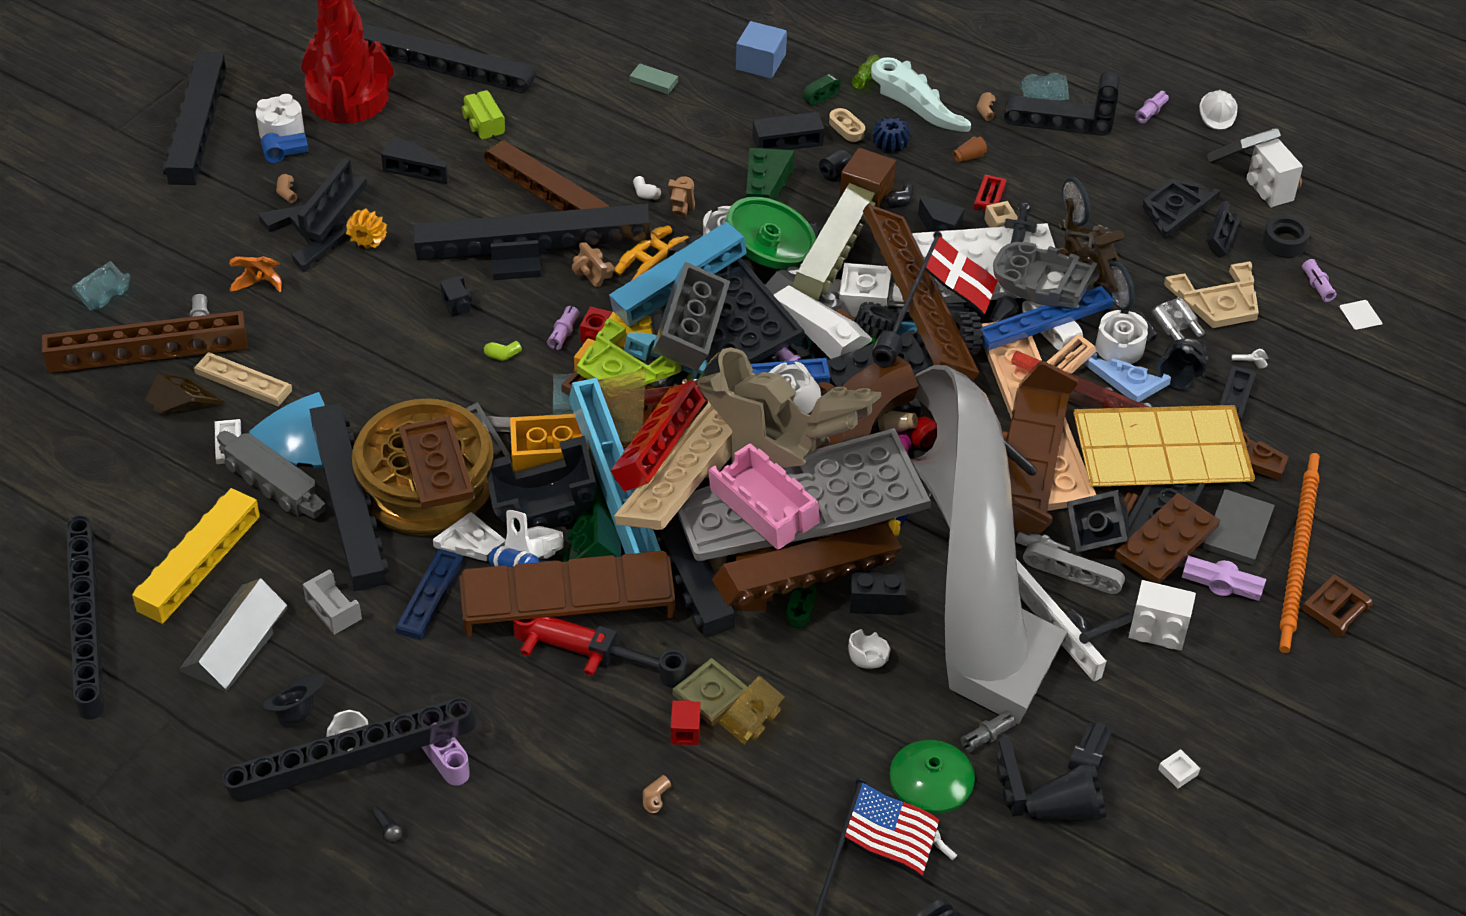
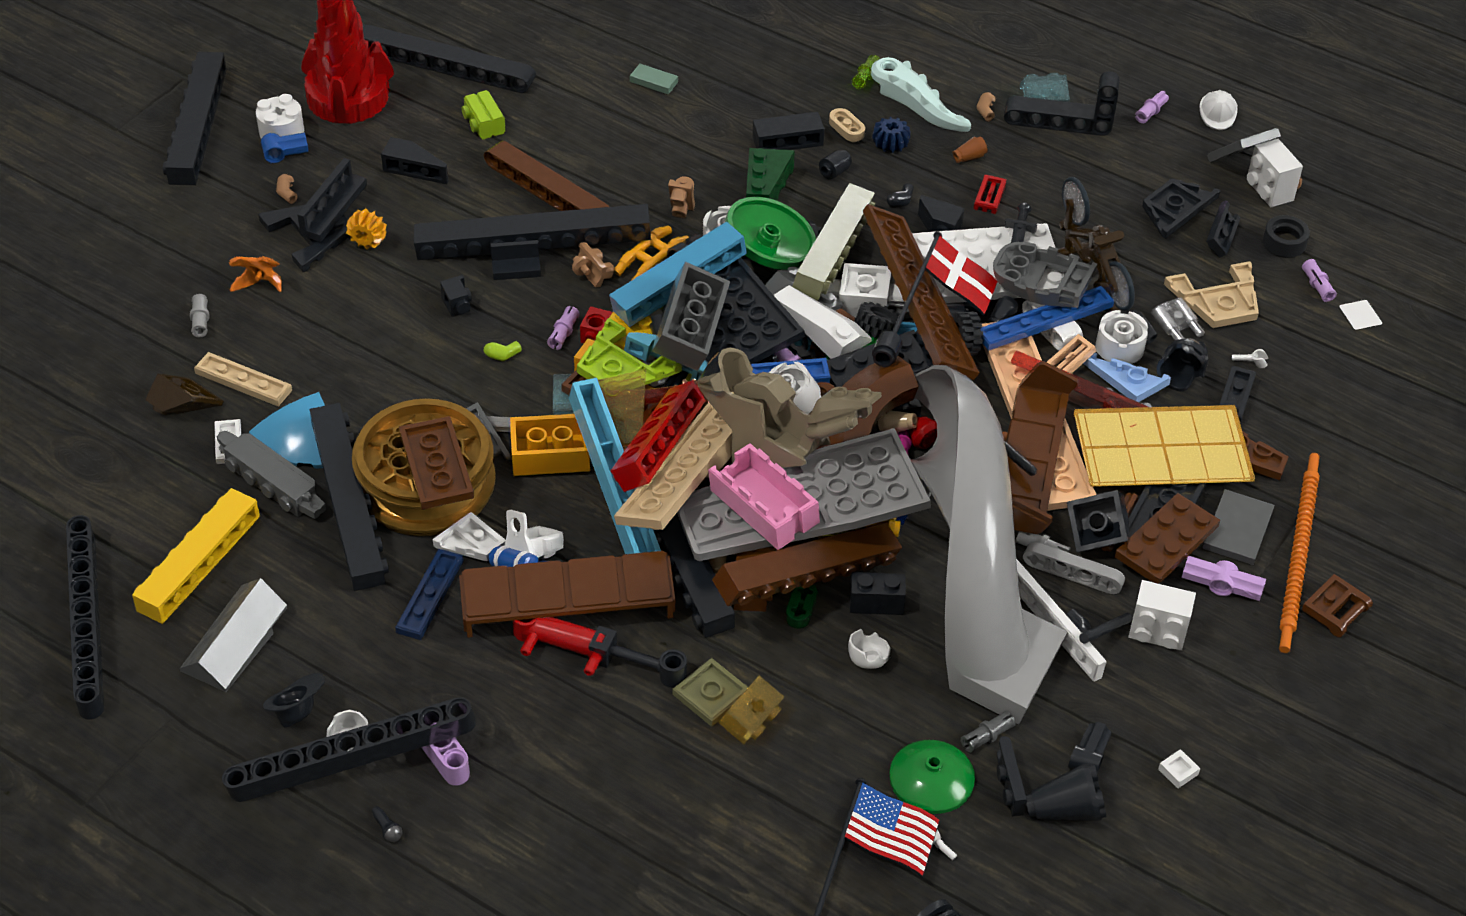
reddish brown brick [42,311,248,373] -> none
clear light blue bracket [72,261,131,311] -> none
light grey panel [303,570,362,635] -> none
black cylinder [487,436,596,529] -> none
dark green wedge [561,480,621,562] -> none
white arm [633,176,661,200] -> none
medium nougat arm [643,775,671,813] -> none
red brick [671,700,701,746] -> none
medium blue piece [736,21,787,78] -> none
dark green beam [802,74,841,106] -> none
reddish brown piece [840,148,896,208] -> none
tan brick [985,201,1018,228] -> none

